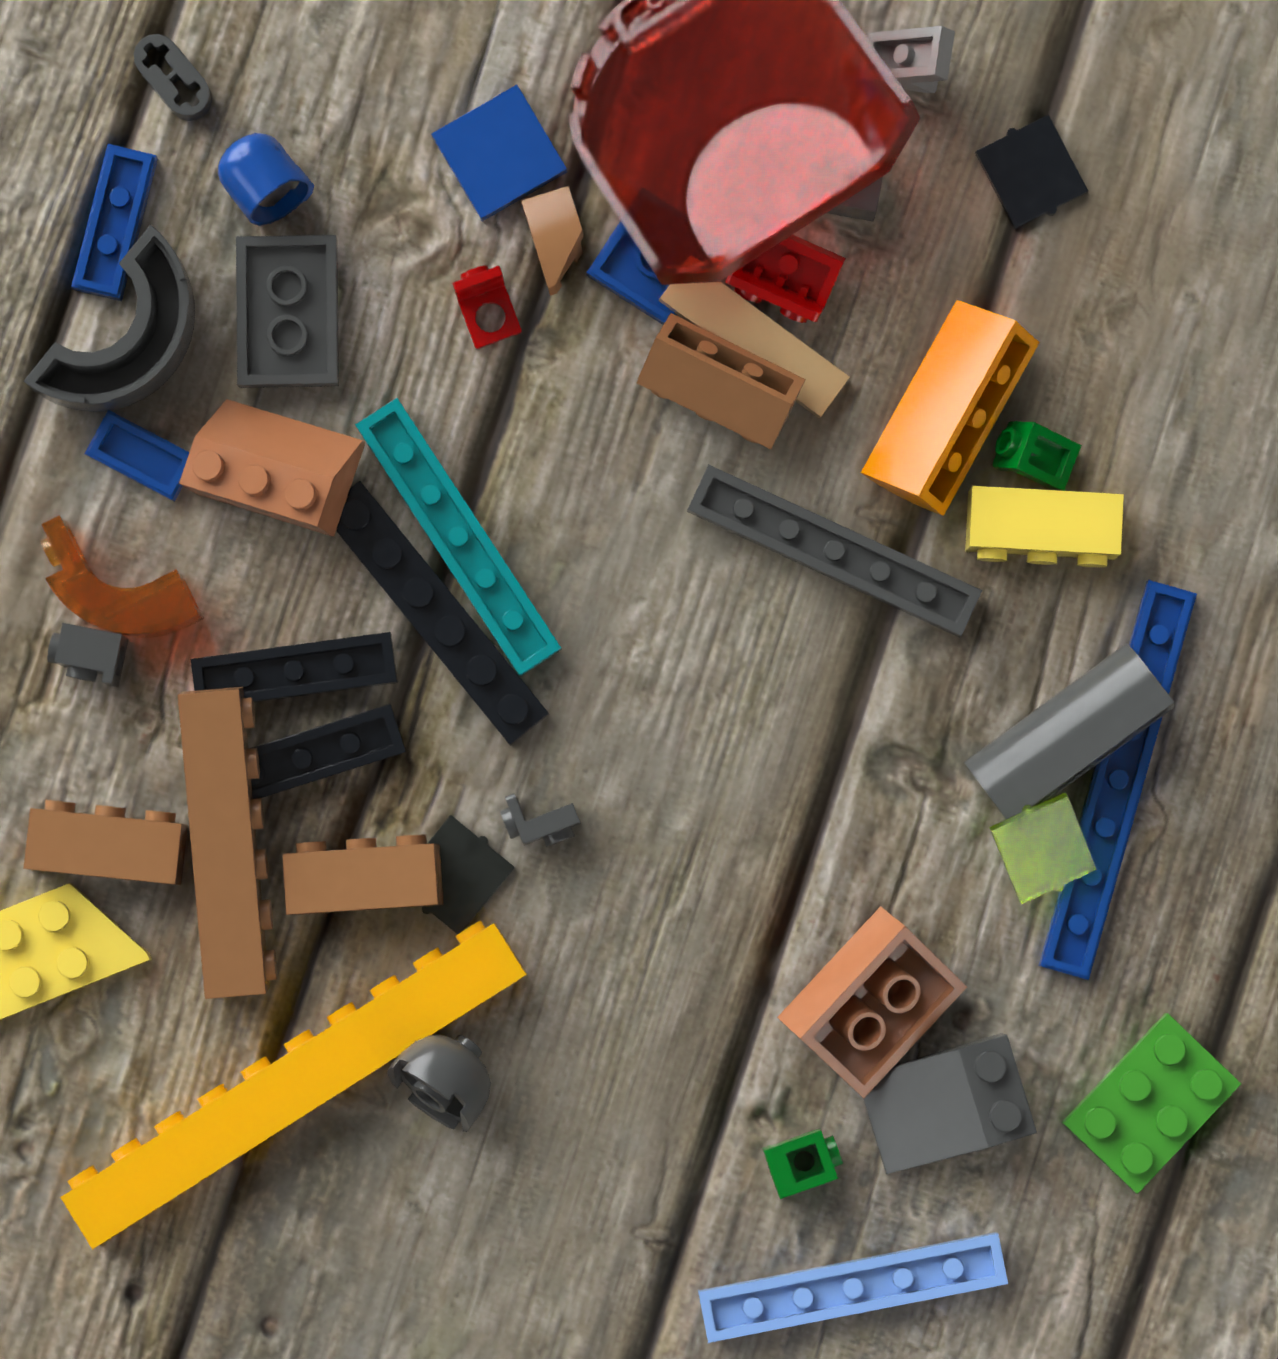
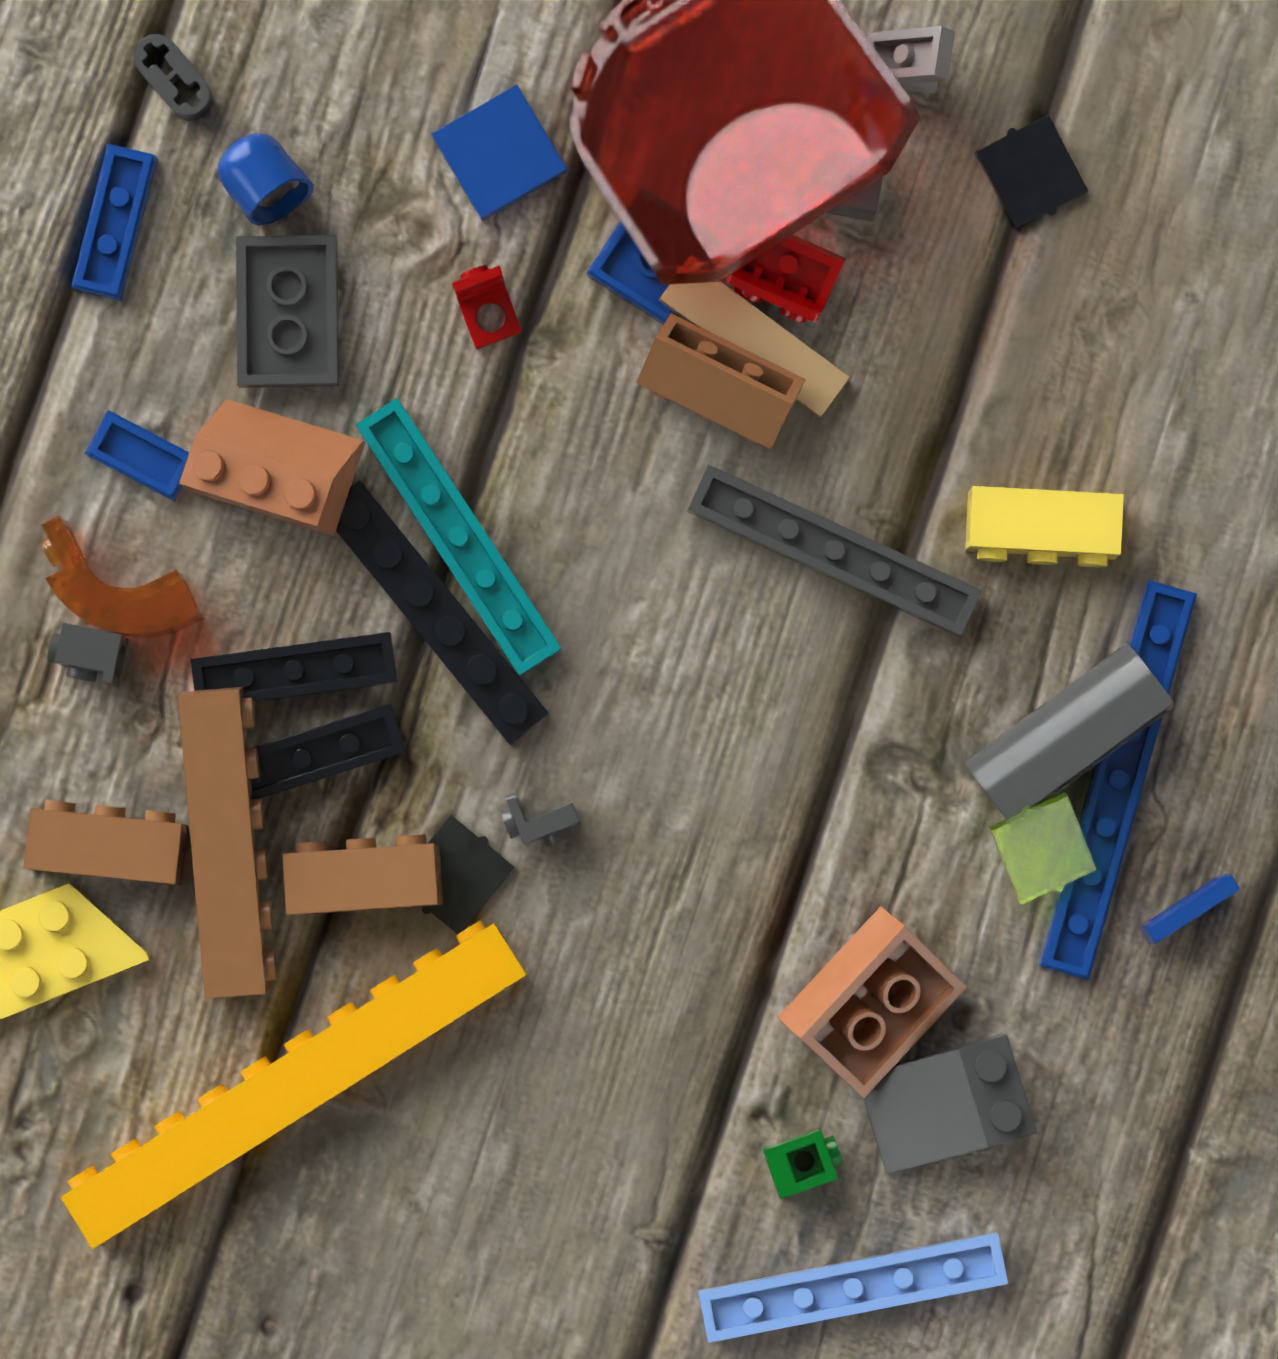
dark grey brick [24,224,195,412] -> none
dark grey cylinder [387,1035,491,1132] -> none
medium nougat slope [521,186,584,296] -> none
light orange brick [860,300,1040,516] -> none
green bracket [992,421,1082,491] -> none
bright green plate [1061,1013,1241,1194] -> none
none -> blue tile [1139,874,1240,944]

